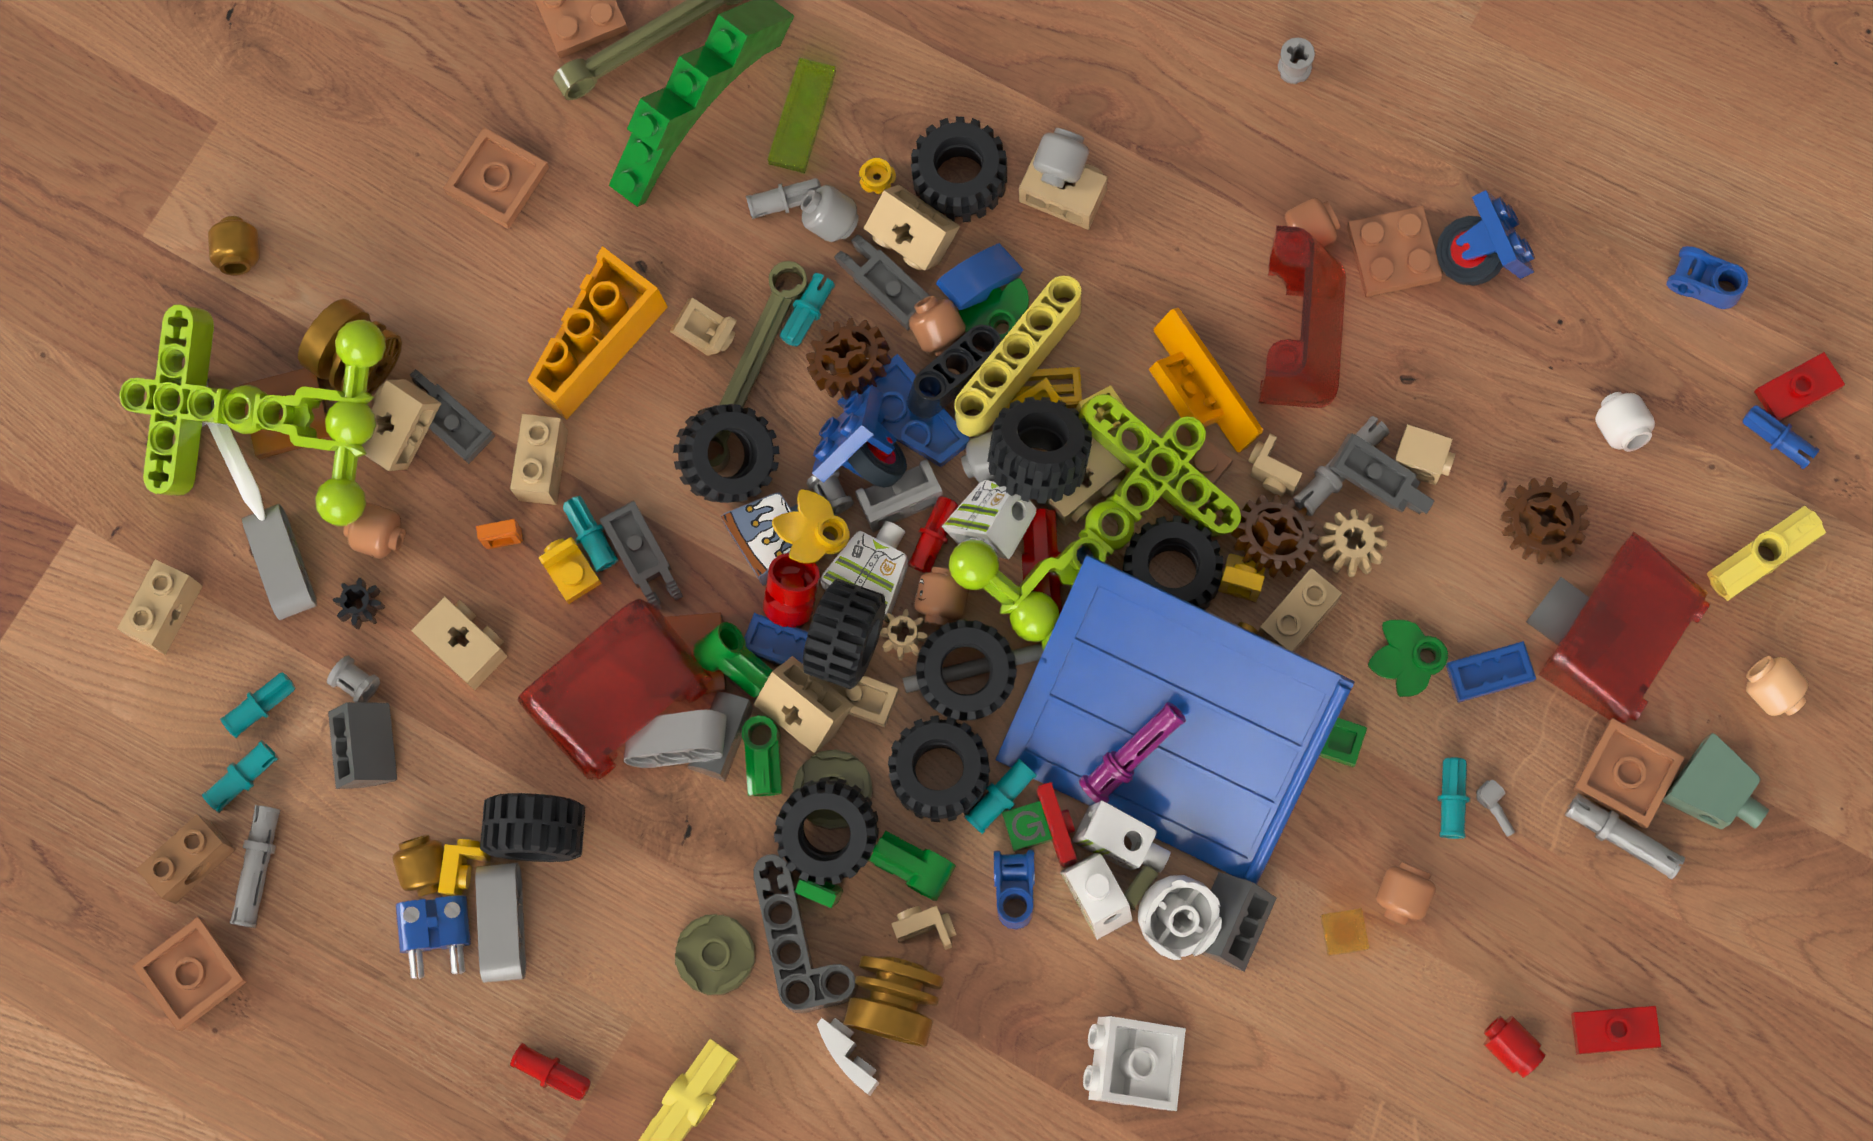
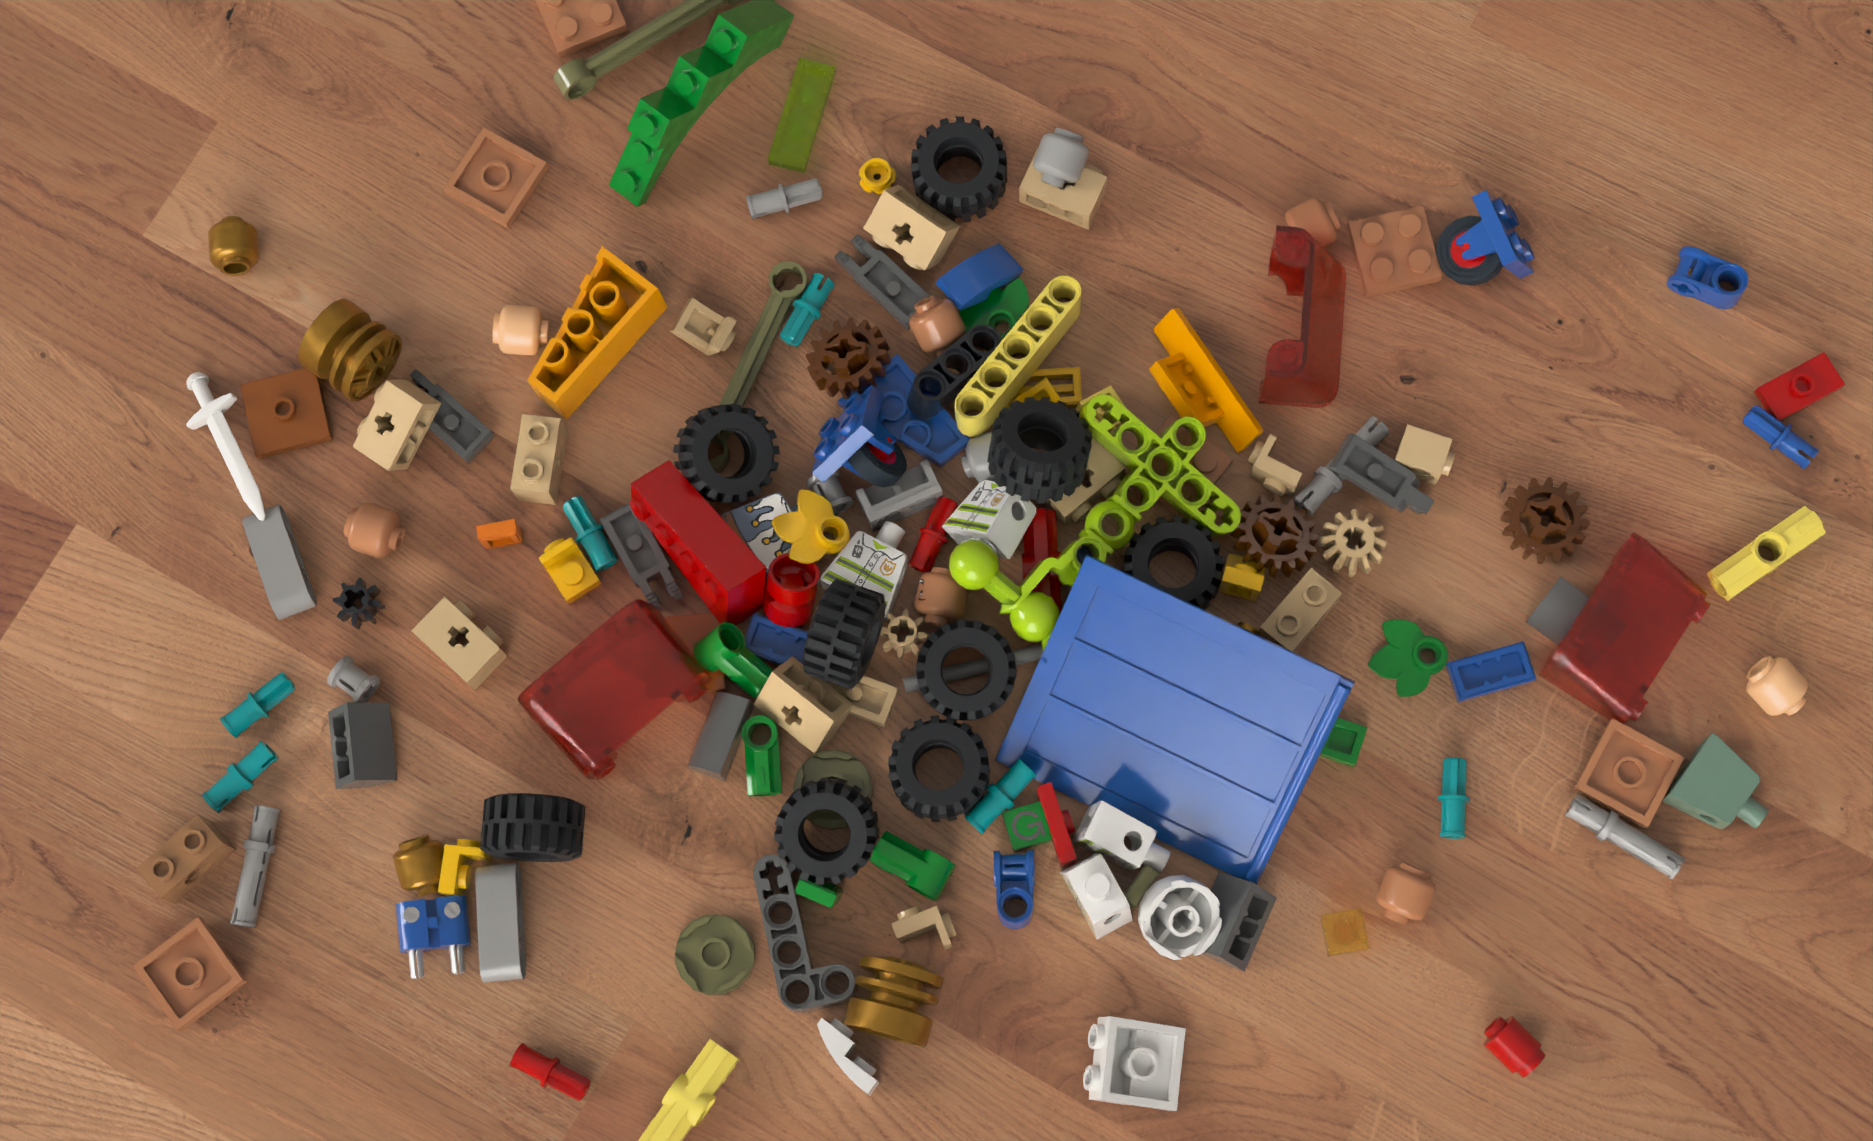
tan brick [117,559,202,655] -> none
lime piece [119,305,386,526] -> none
light grey beam [623,710,727,768] -> none
light grey head [801,185,859,242] -> none
magenta pin [1079,702,1186,803] -> none
light grey bush [1278,37,1315,84] -> none
light grey hand [1476,780,1515,837] -> none
red plate [1571,1006,1661,1055] -> none
white head [1595,392,1655,452] -> none
none -> light nougat head [493,305,549,356]
none -> red wedge [630,460,766,626]

